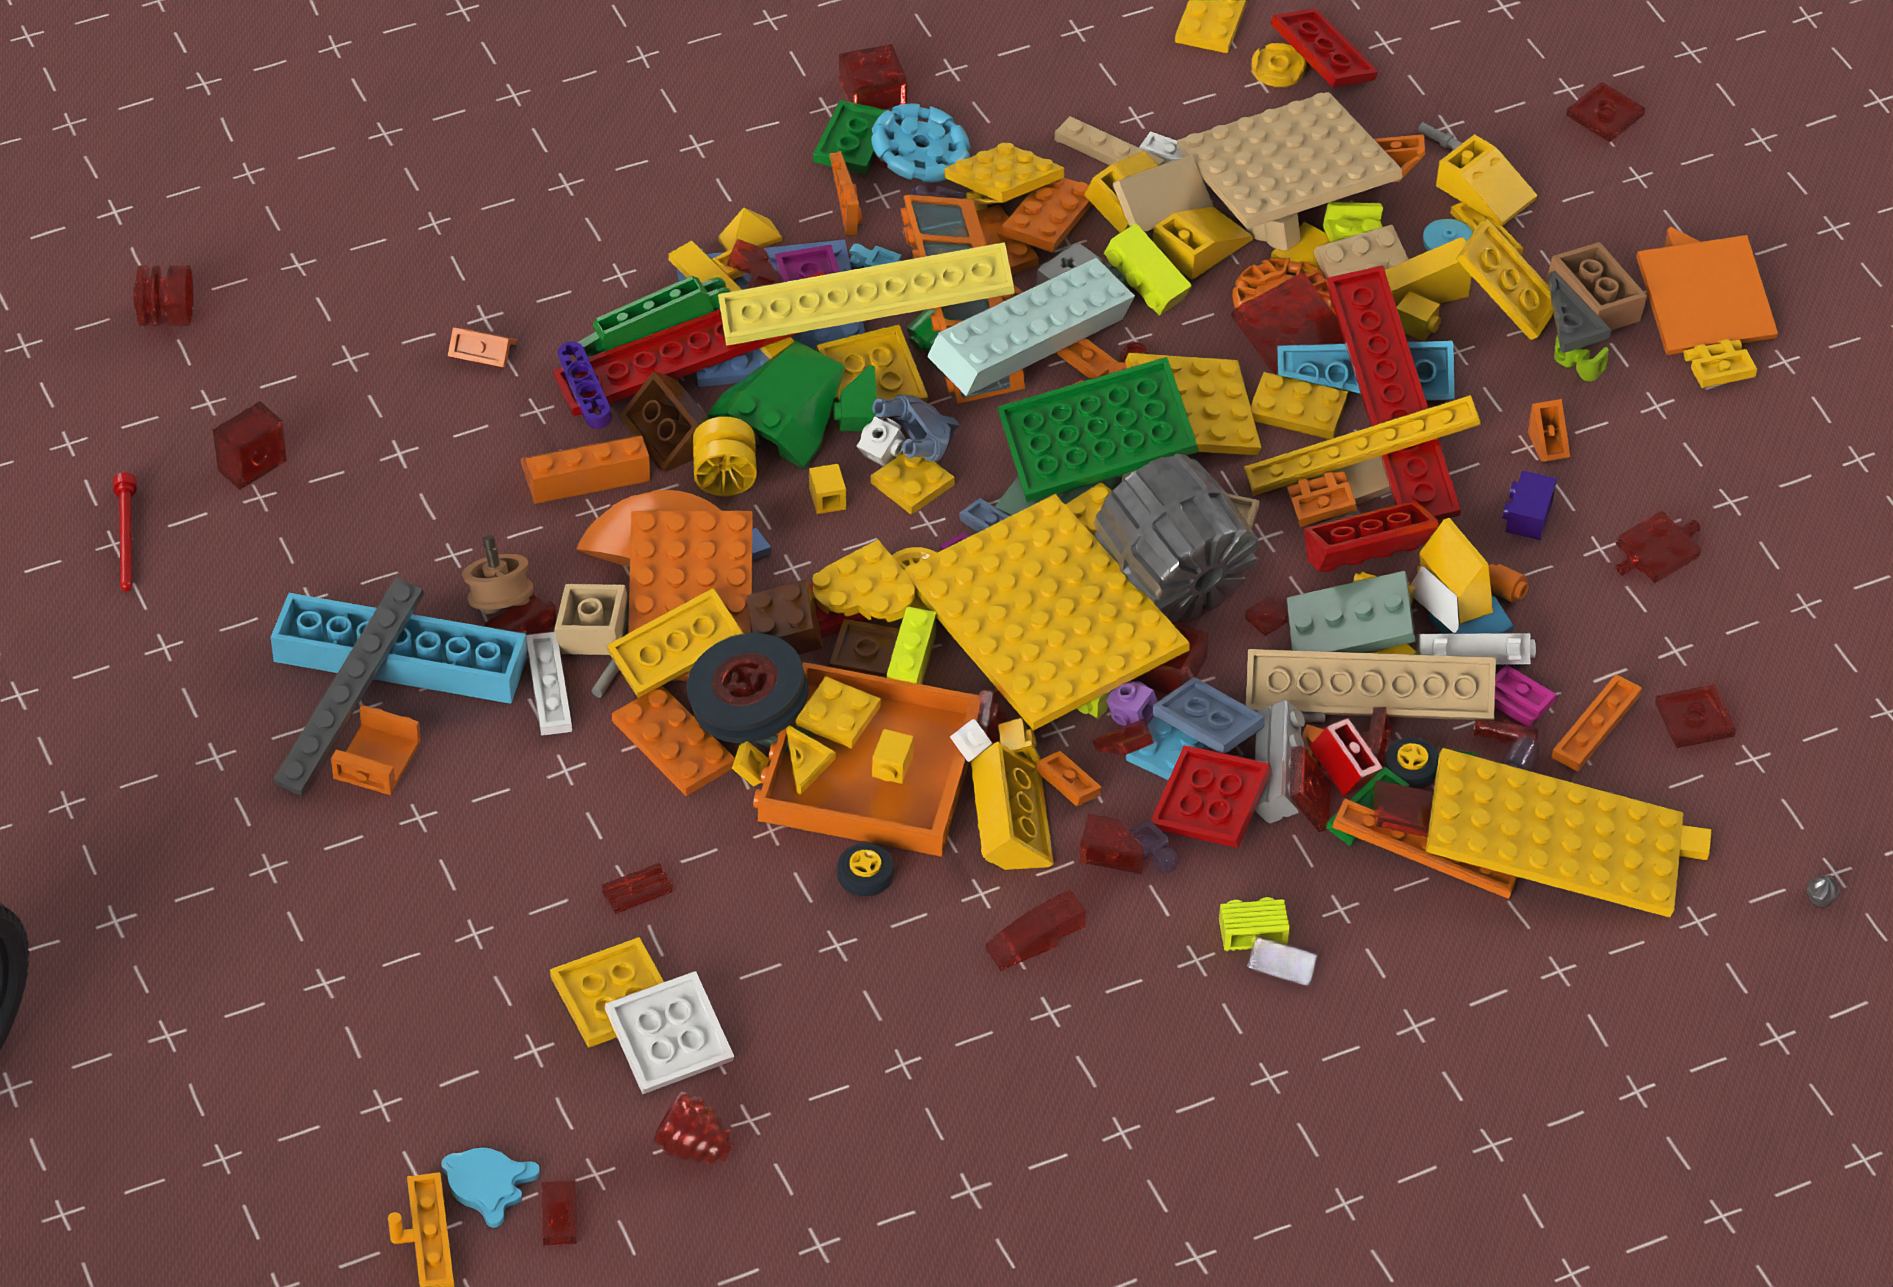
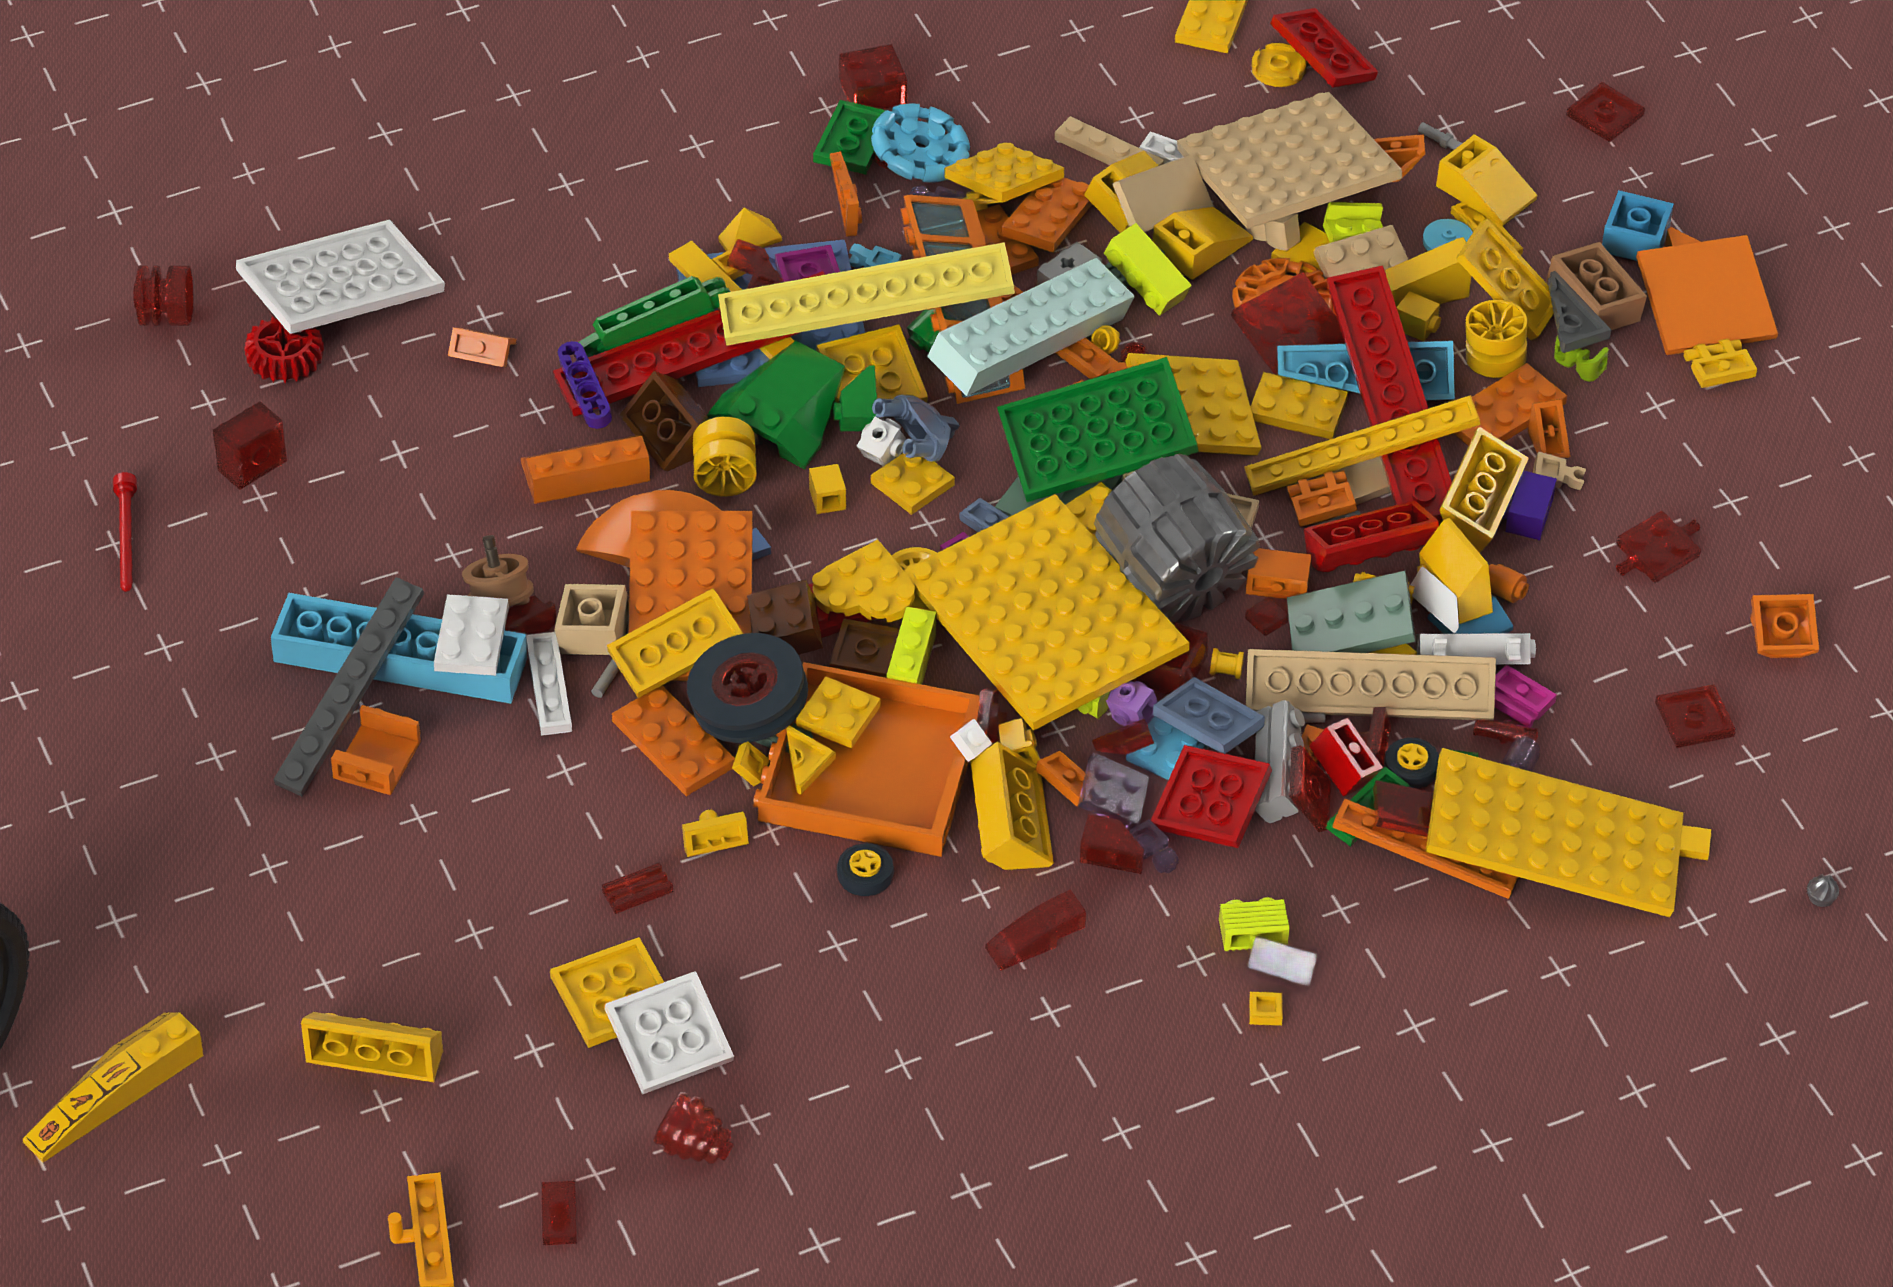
medium azure tile [441,1148,540,1228] -> none
yellow brick [872,729,914,784] -> none
orange plate [1552,674,1642,772] -> none
none -> yellow wedge [23,1012,204,1163]
none -> white plate [236,220,445,334]
none -> red gear [244,316,324,384]
none -> yellow slope [301,1012,443,1082]
none -> white plate [434,594,509,676]
none -> yellow tile [682,810,749,857]
none -> clear purple plate [1078,753,1150,830]
none -> yellow plate [1091,325,1121,354]
none -> yellow bush [1210,648,1244,679]
none -> orange panel [1246,548,1311,599]
none -> yellow tile [1249,992,1283,1026]
none -> yellow slope [1439,427,1529,553]
none -> orange plate [1453,363,1567,446]
none -> yellow wheel [1466,300,1527,378]
none -> tan plate [1533,451,1586,490]
none -> dark azure brick [1602,190,1674,261]
none -> orange slope [1750,594,1819,658]

